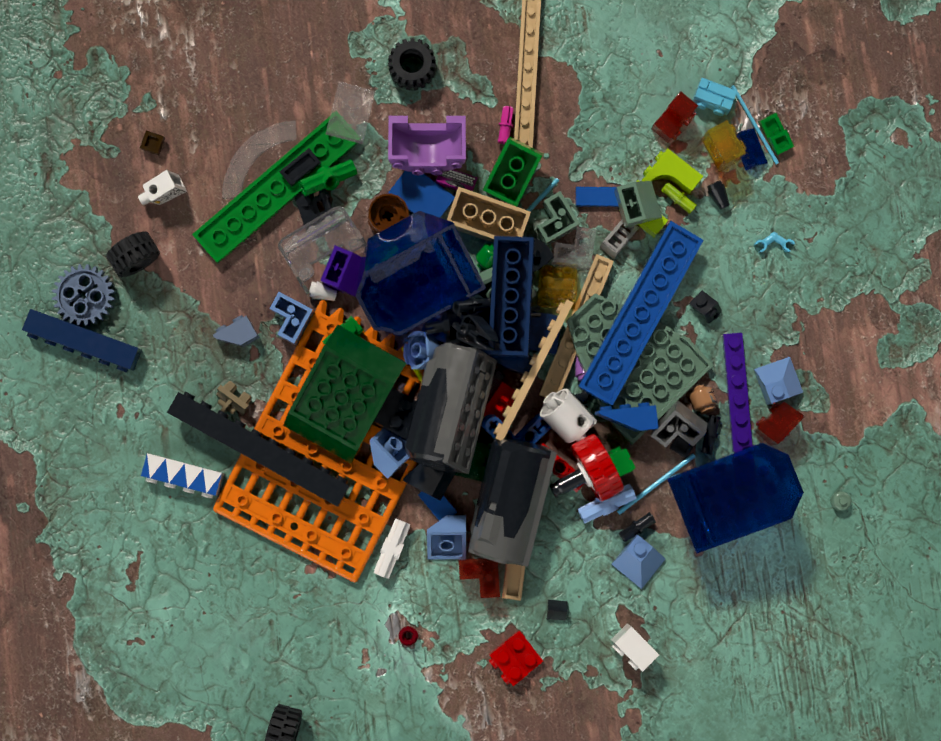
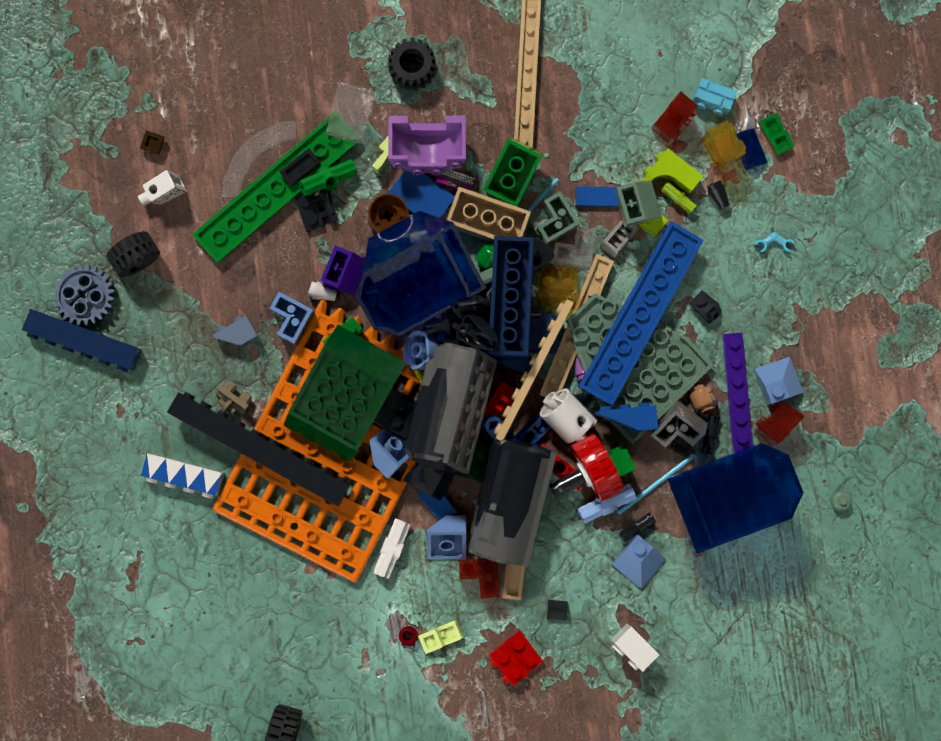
clear windscreen [278,206,374,296] -> none
dark pink axle [498,106,514,144] -> none
medium azure piece [731,85,779,164] -> none
none -> yellowish green slope [372,136,388,174]
none -> yellowish green slope [418,620,464,654]

